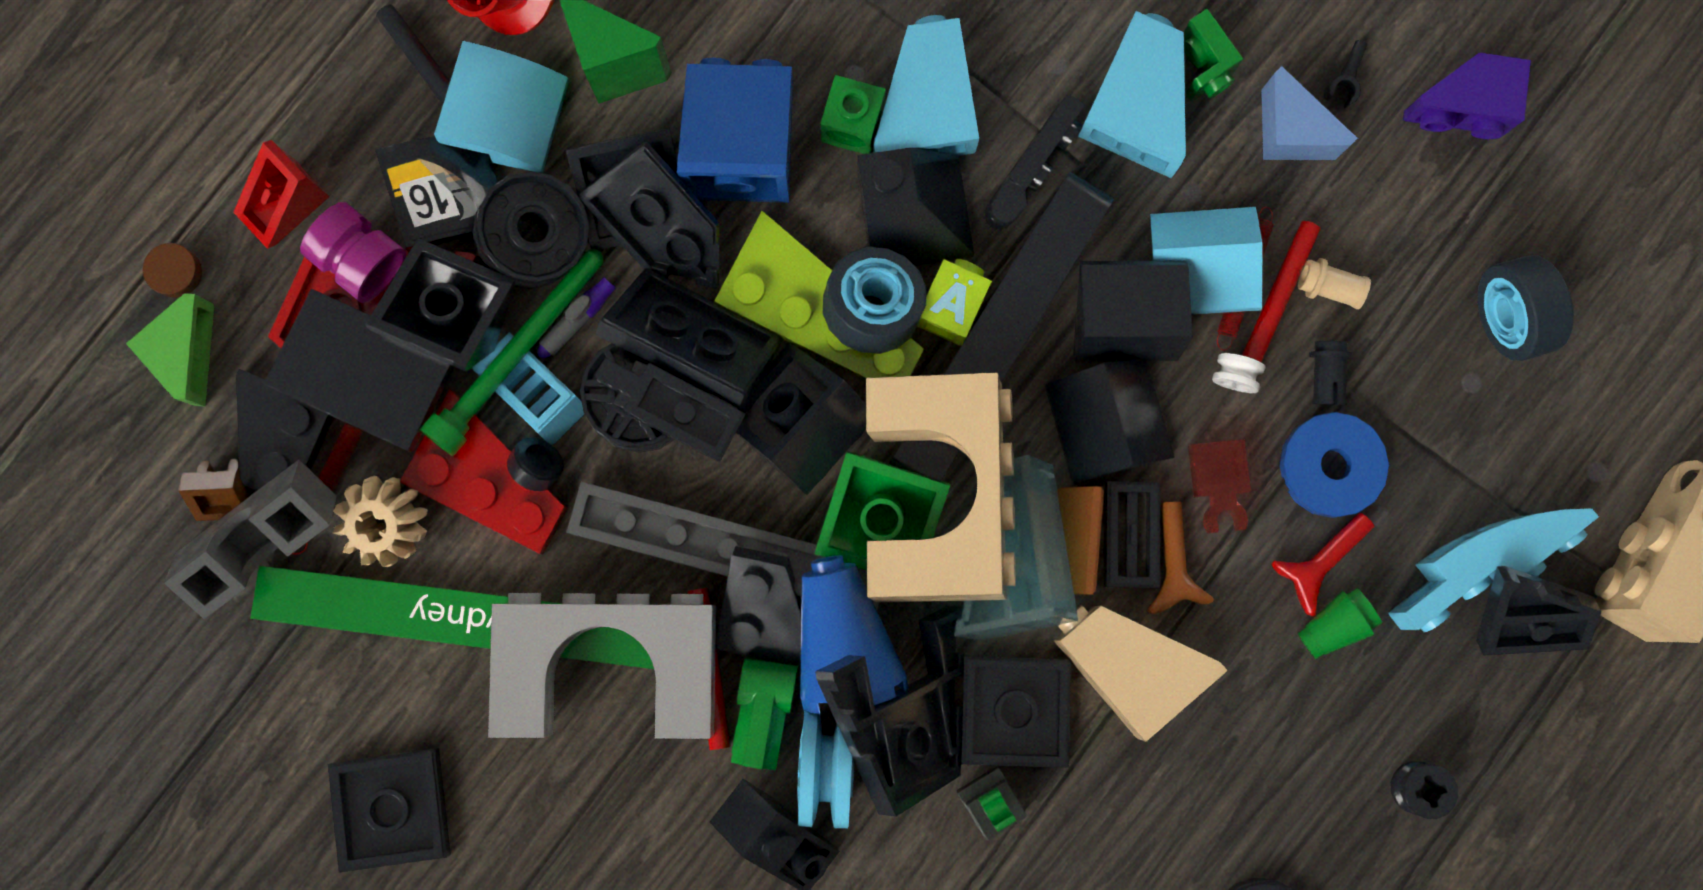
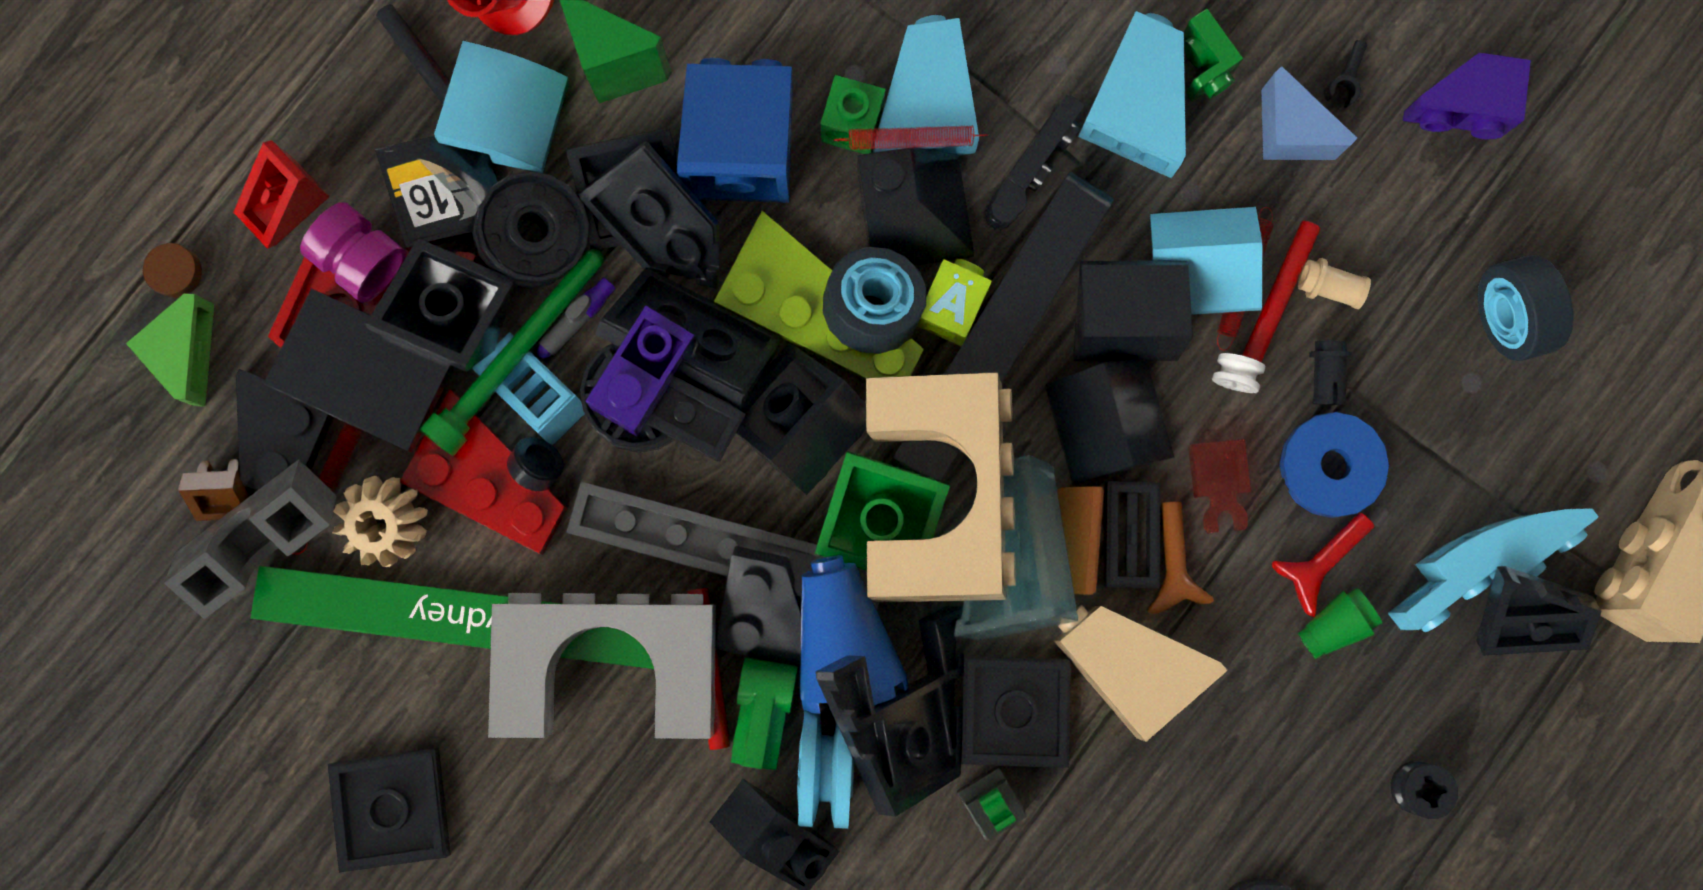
none -> dark purple slope [585,306,694,436]
none -> red piece [833,125,989,150]

